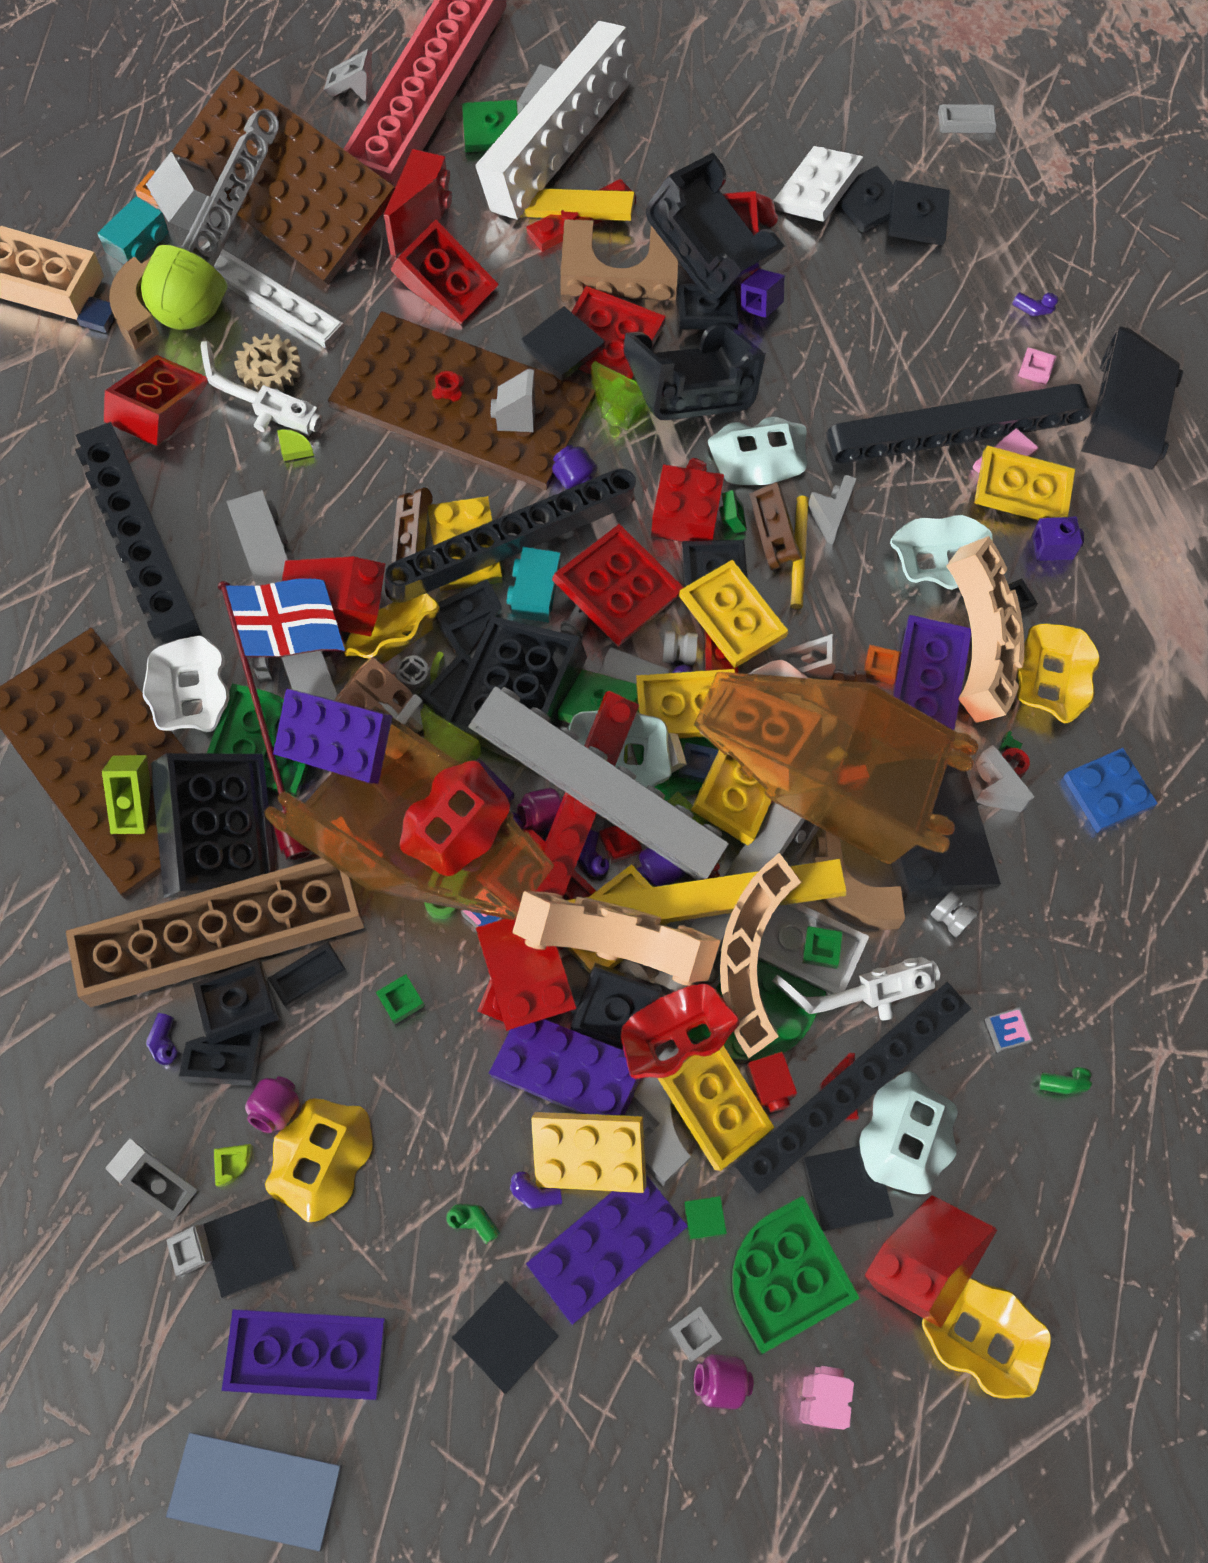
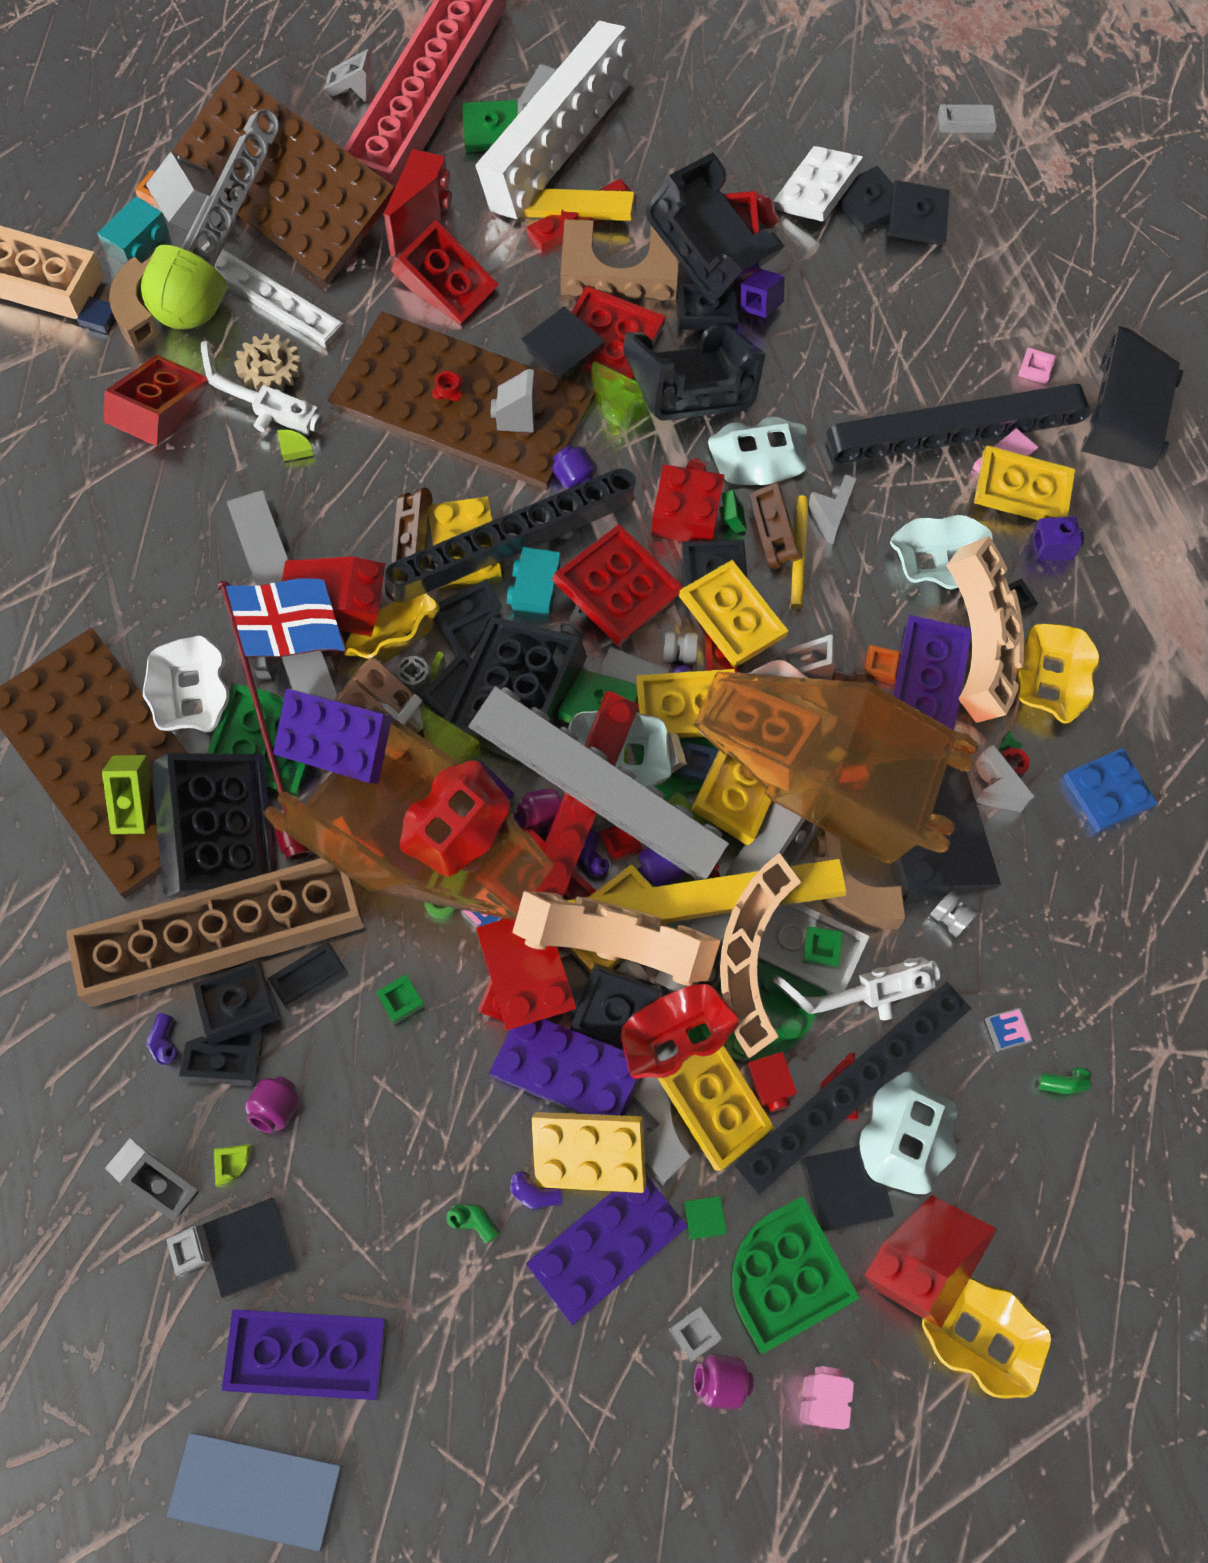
black brick [75,422,202,644] -> none
yellow piece [265,1098,373,1222] -> none
black tile [452,1280,559,1395] -> none
dark purple arm [1012,292,1059,316] -> none

